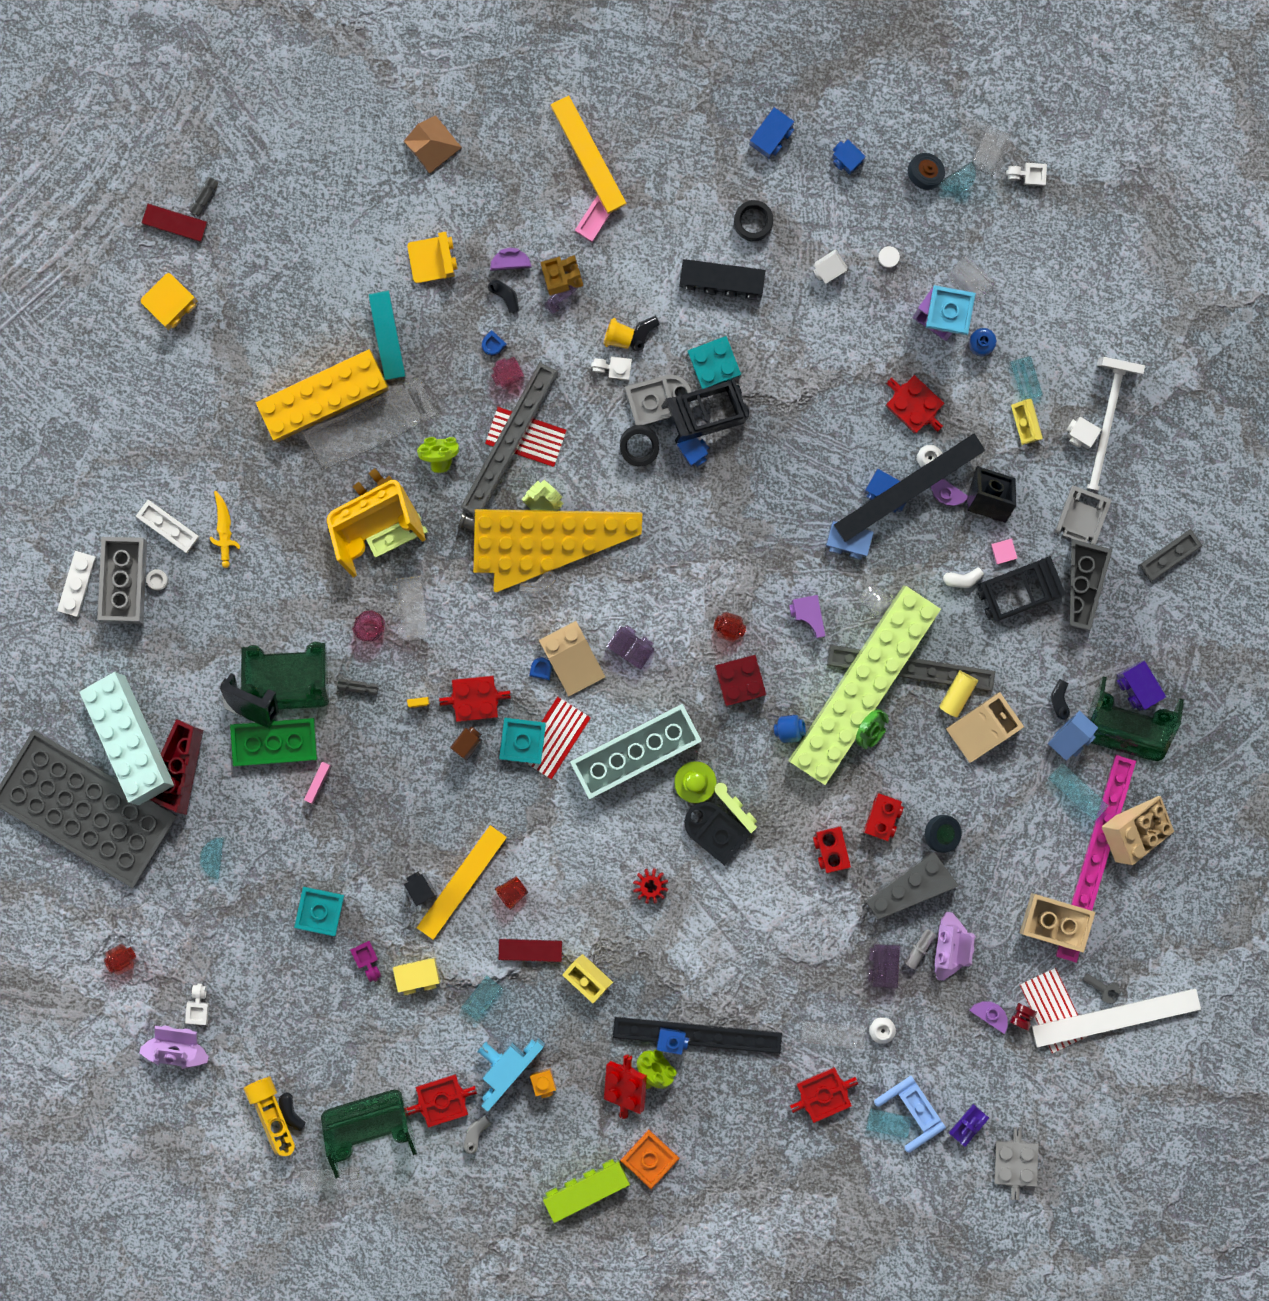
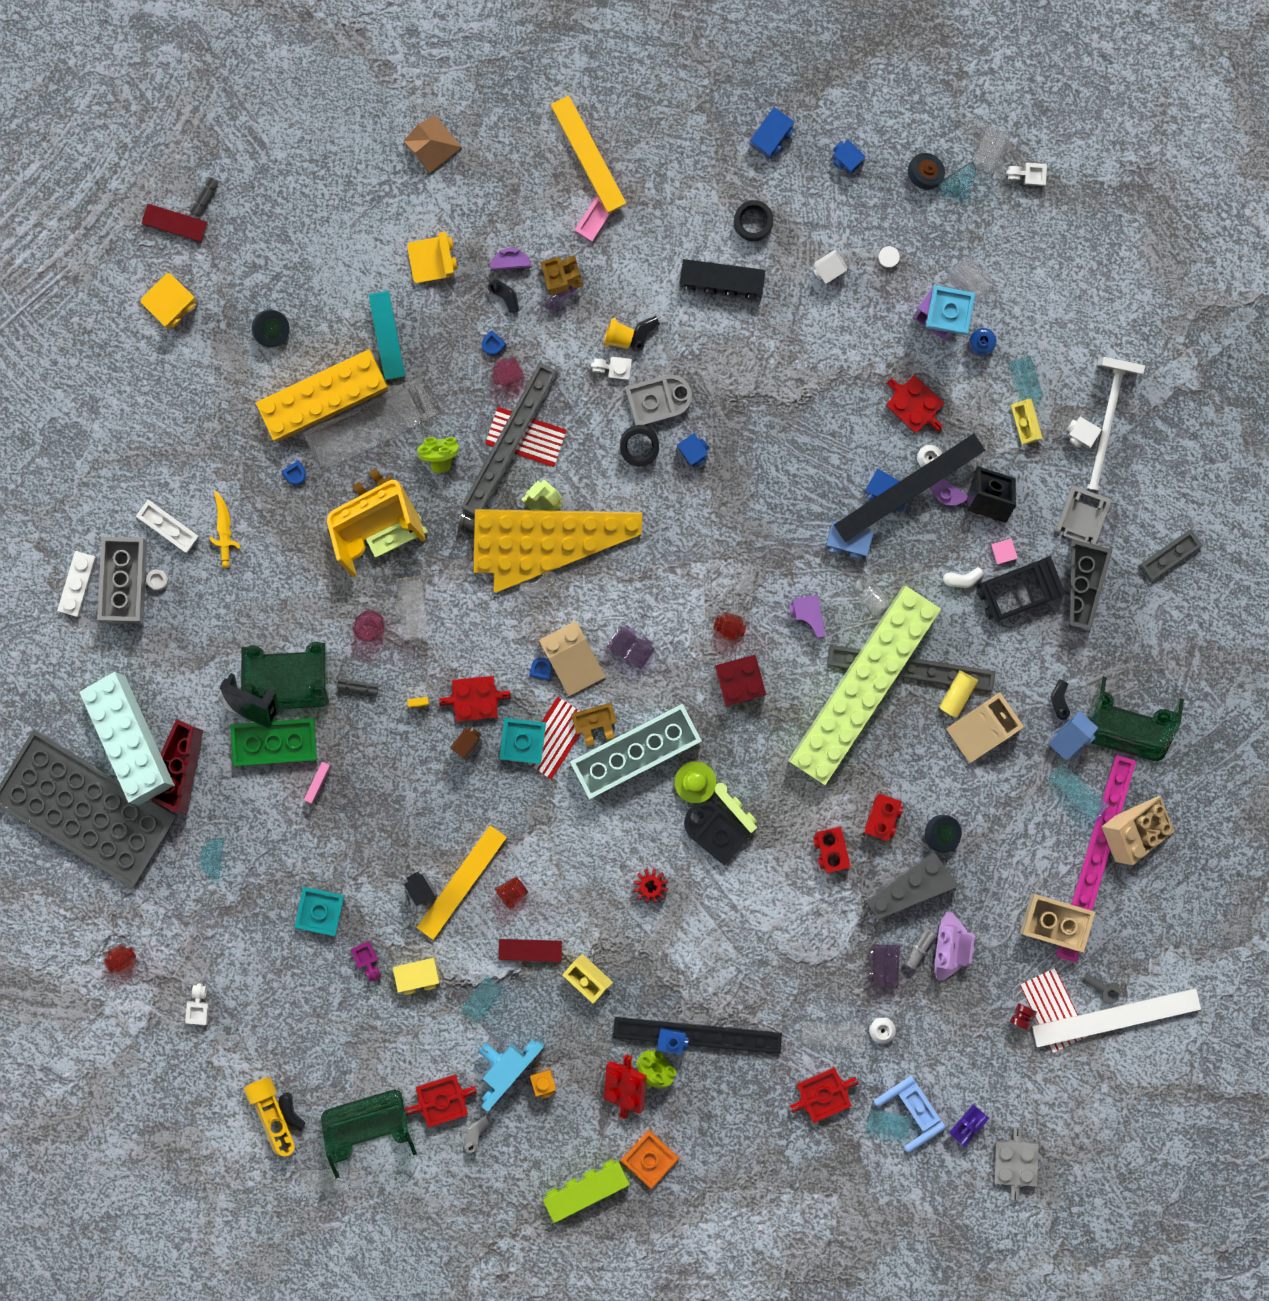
lavender piece [140,1026,209,1069] -> none
black door [661,379,749,444] -> none
teal plate [687,336,741,389] -> none
blue head [774,715,806,743] -> none
bright green tile [856,709,889,749] -> none
medium lavender plate [969,1001,1008,1034] -> none
dark purple piece [1116,661,1166,711] -> none
none -> black wheel [251,309,290,347]
none -> blue tile [281,460,307,485]
none -> pearl gold plate [571,702,617,747]

